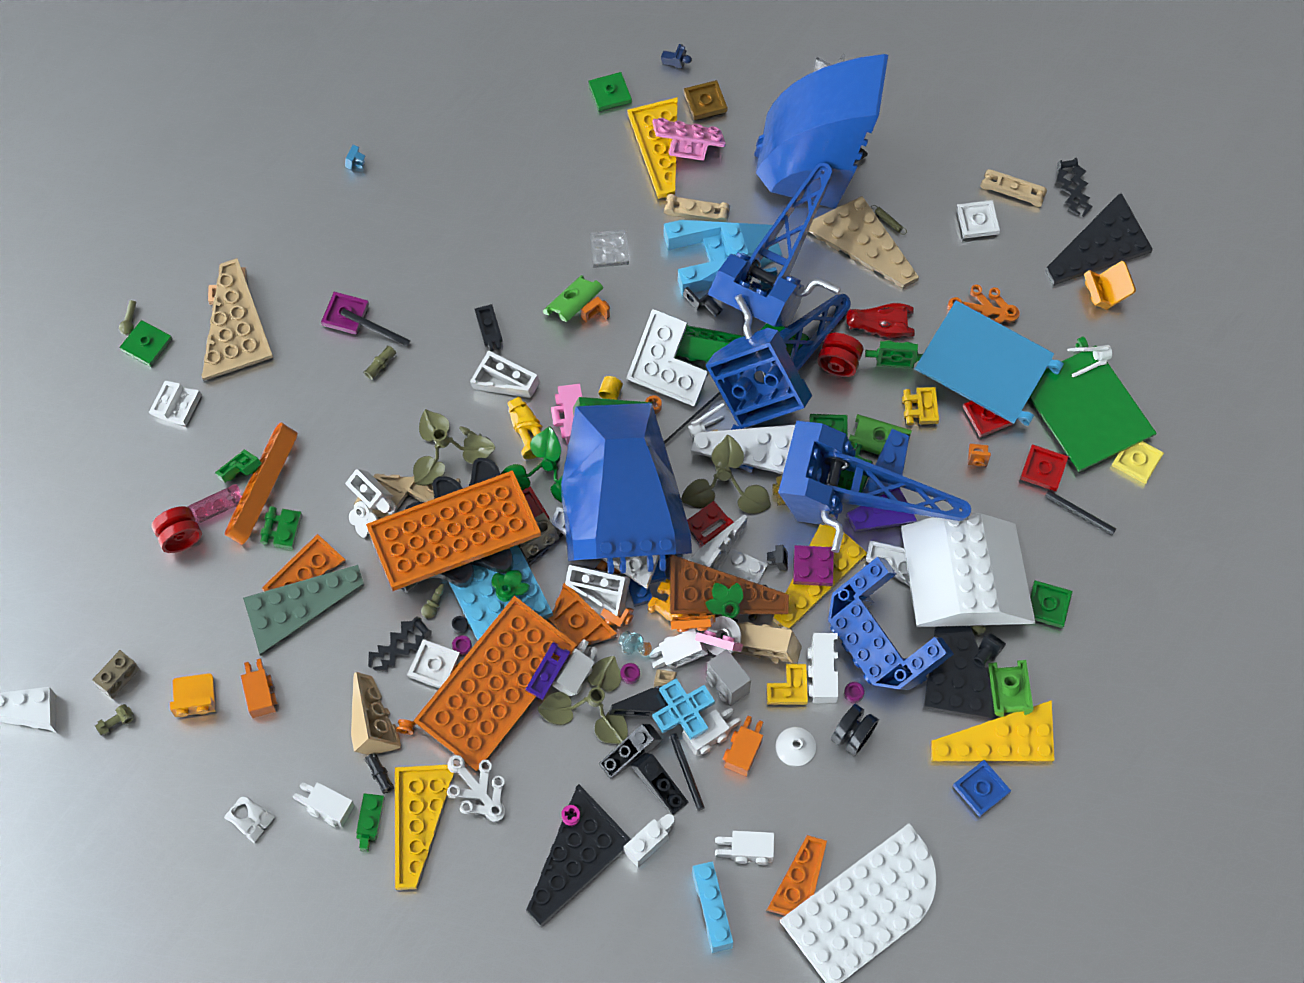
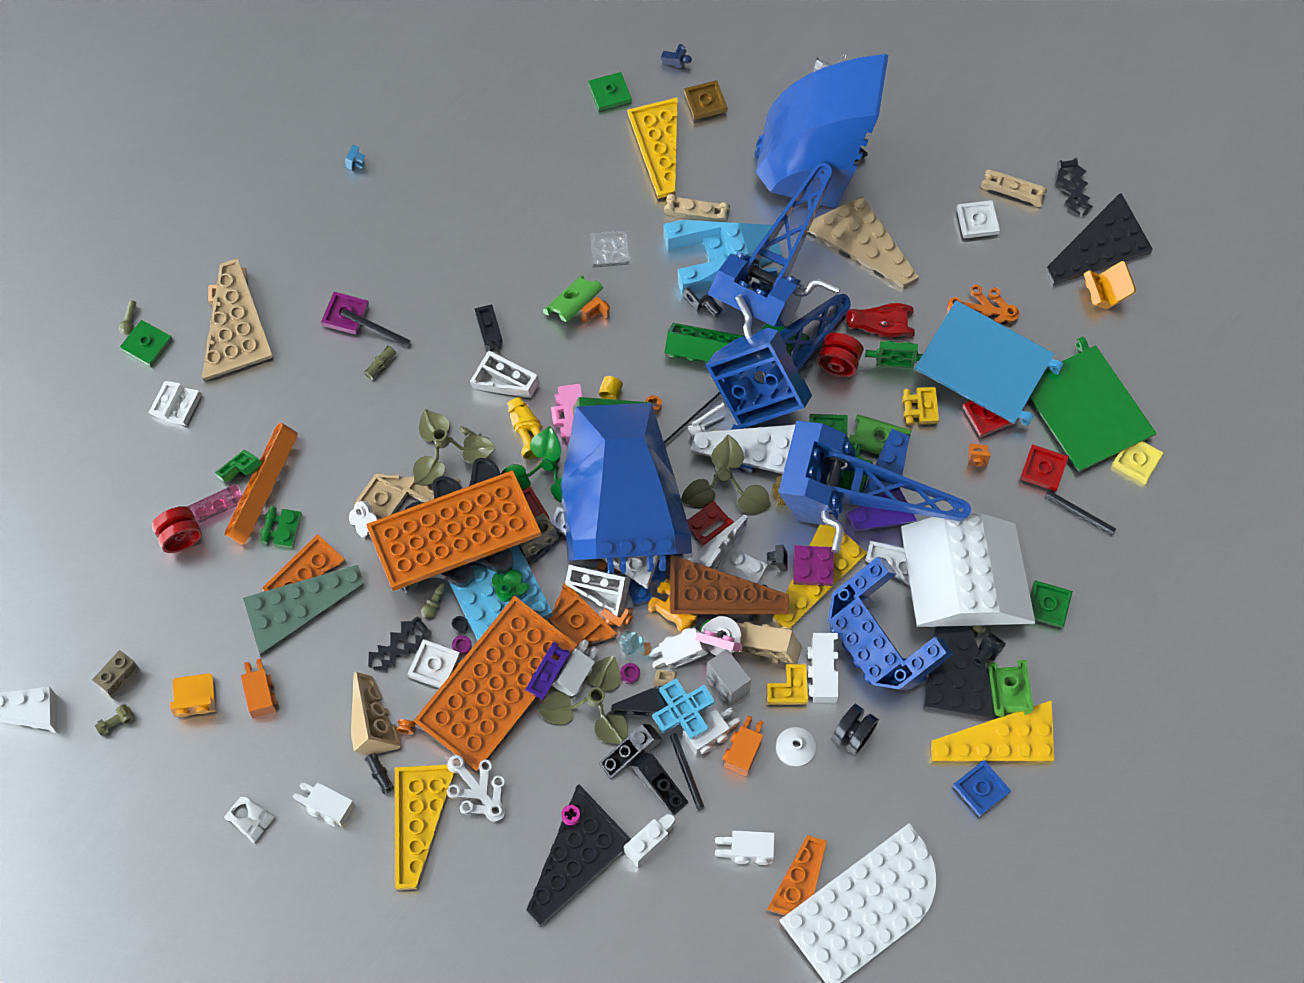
white hinge [345,469,398,515] -> none
green hinge [356,793,385,852] -> none
white plate [626,309,709,407] -> none
bright pink bracket [652,118,726,161] -> none
orange plate [671,613,716,632] -> none
medium azure arch [692,861,733,953] -> none
green plate [705,583,743,619] -> none
magenta tile [844,682,864,703] -> none
olive piece [871,205,907,235] -> none
white plant [1067,345,1112,377] -> none

